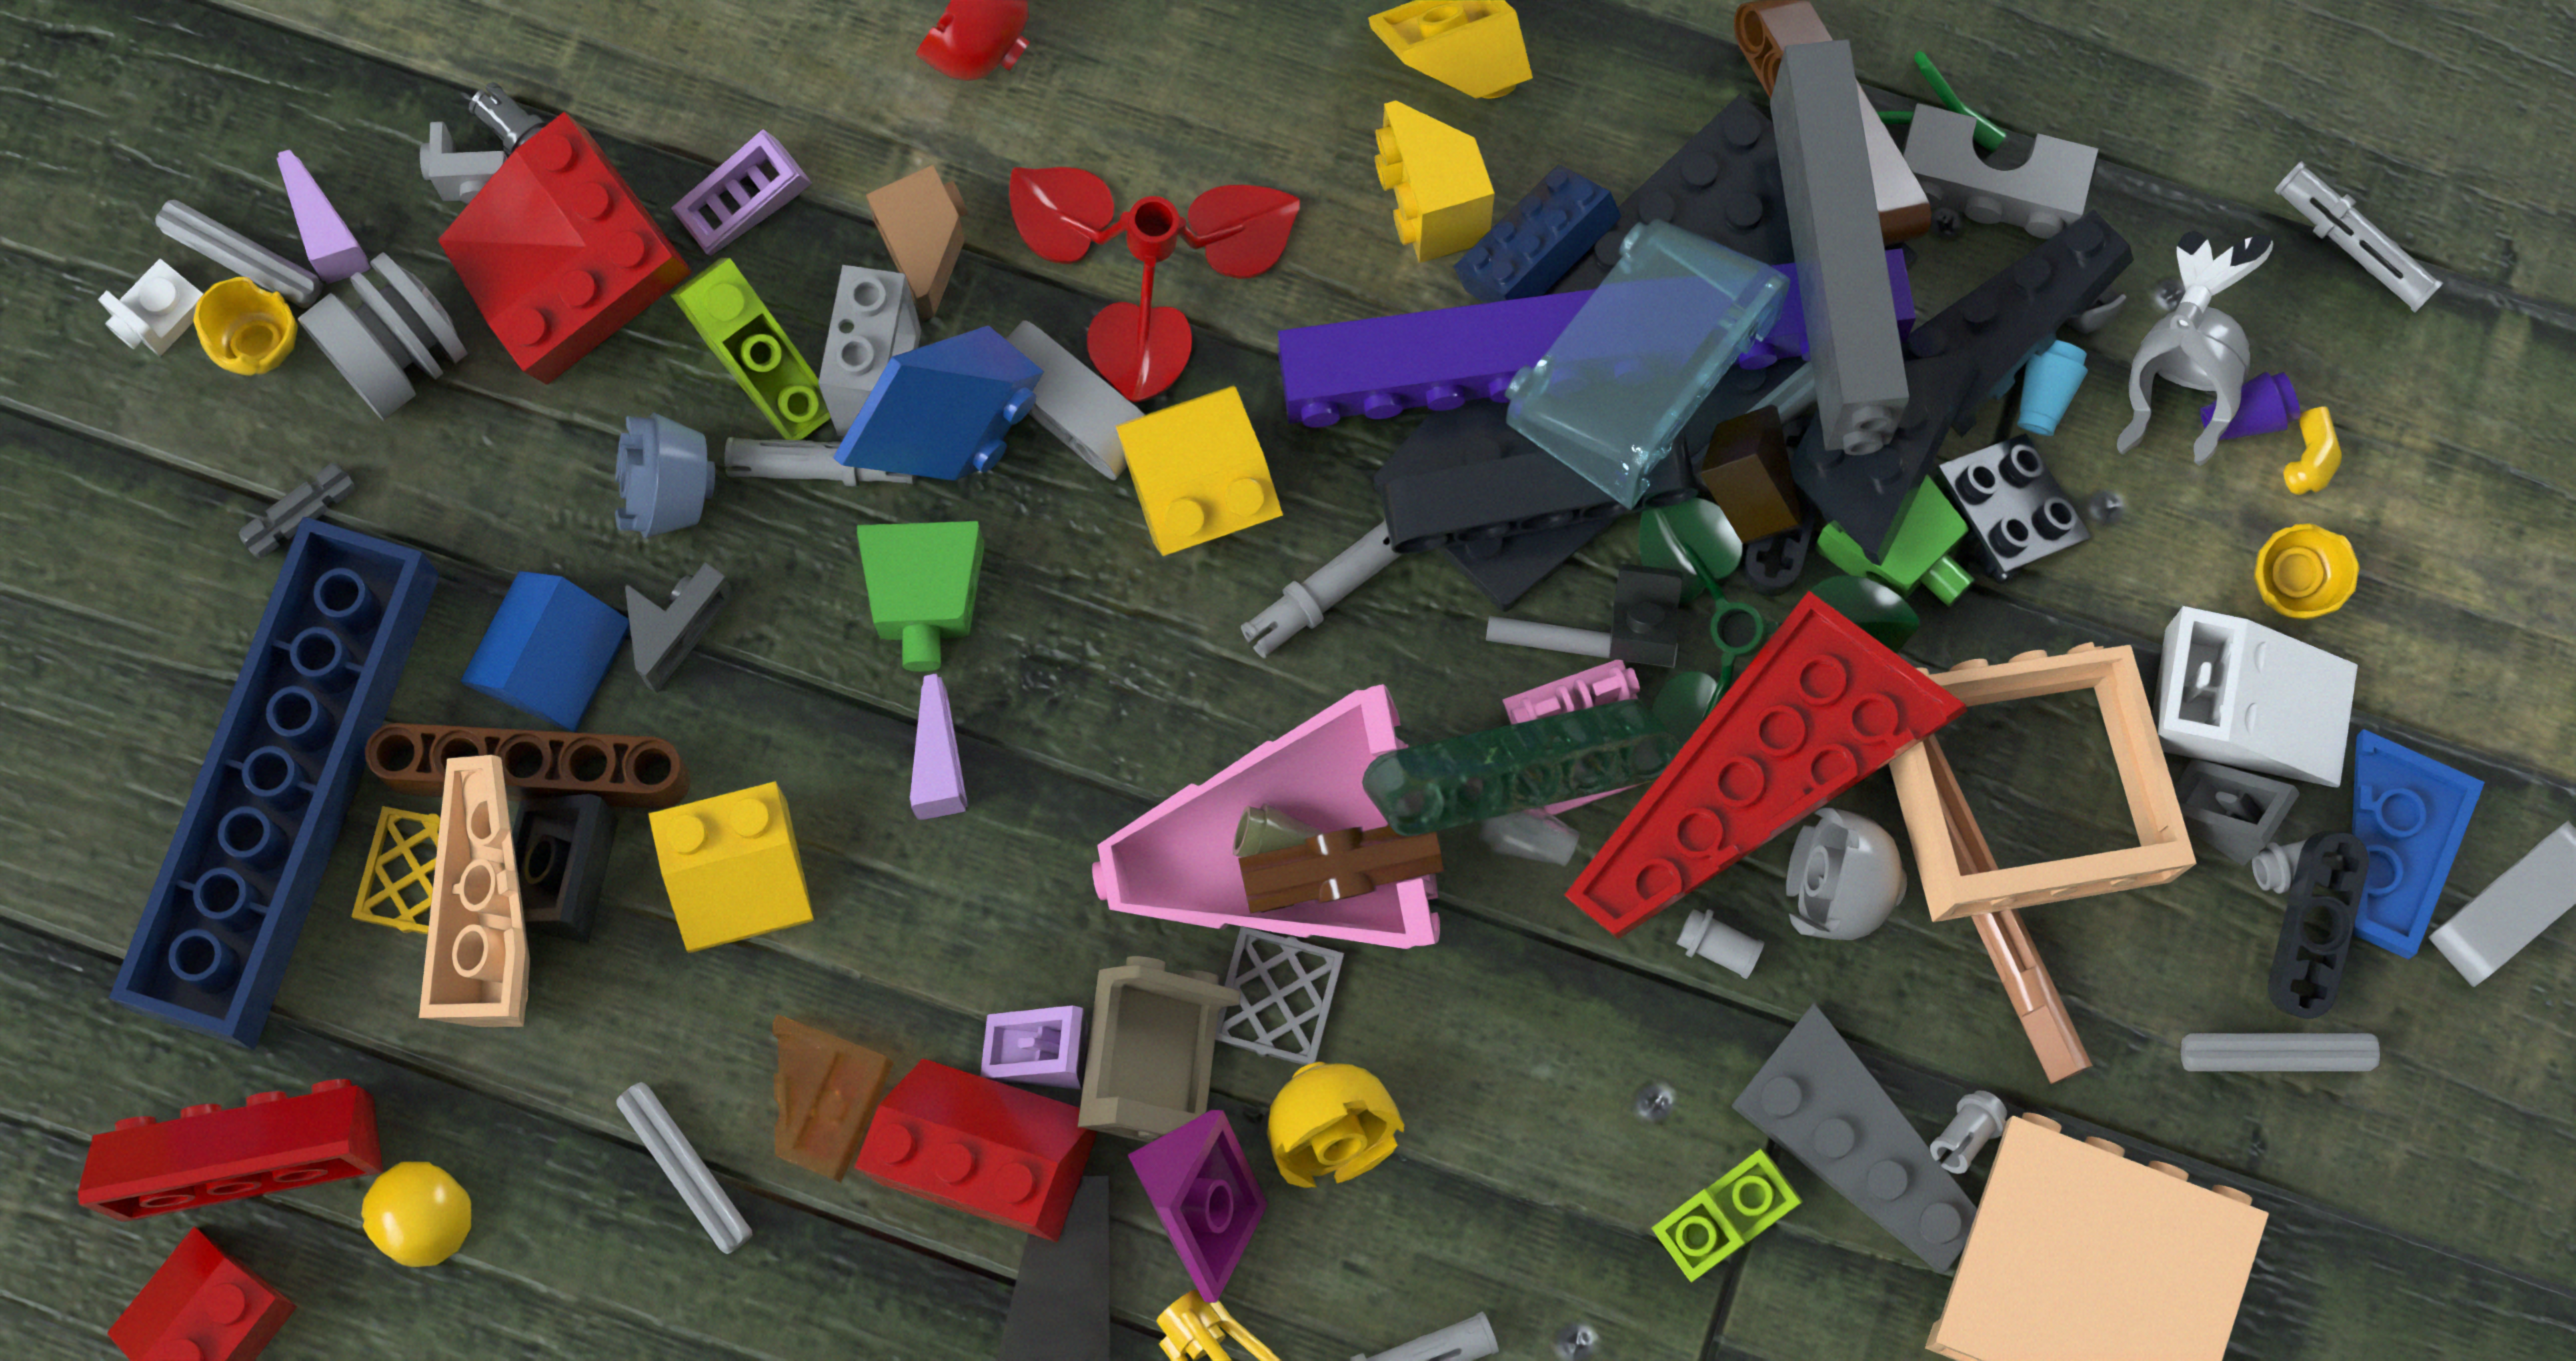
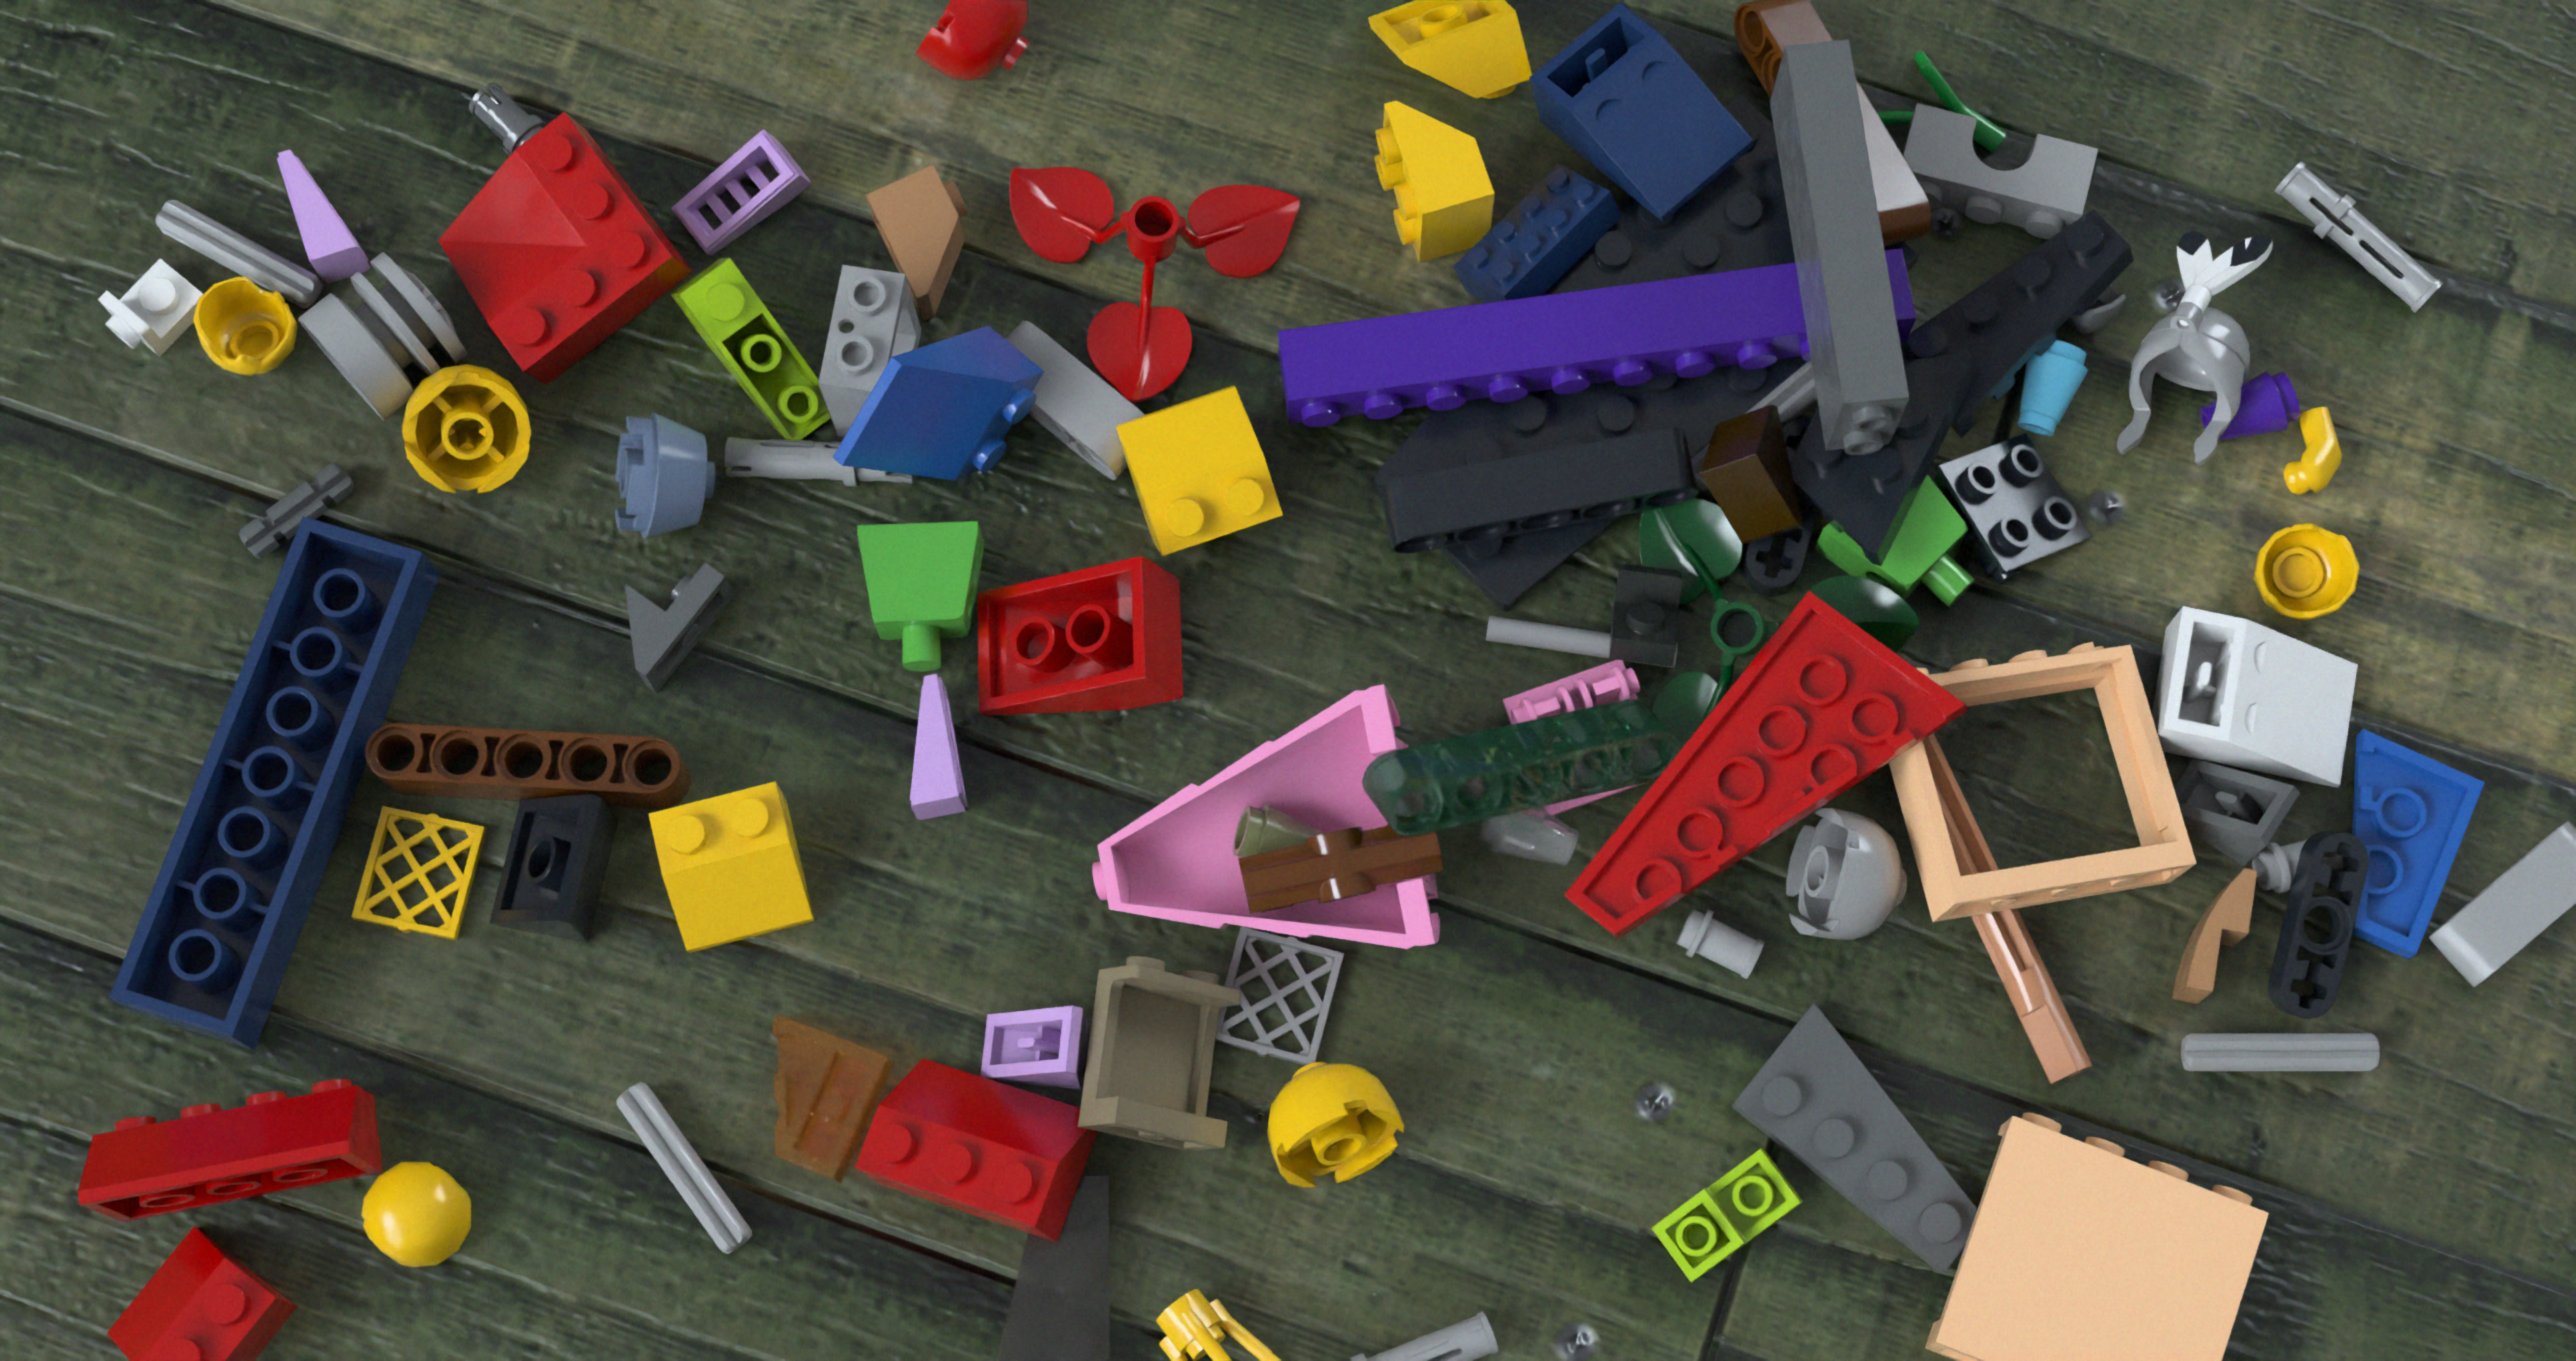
light nougat wedge [419,755,530,1027] -> none
light grey bracket [420,121,507,204] -> none
blue slope [460,571,630,733] -> none
magenta slope [1128,1110,1268,1303] -> none
light grey pin [1241,519,1402,658] -> none
clear light blue windscreen [1505,218,1790,510] -> none
light grey pin [1930,1091,2007,1174] -> none
none -> yellow cylinder [402,364,531,494]
none -> red slope [977,556,1183,716]
none -> dark blue slope [1529,3,1754,222]
none -> medium nougat slope [2172,868,2257,1004]

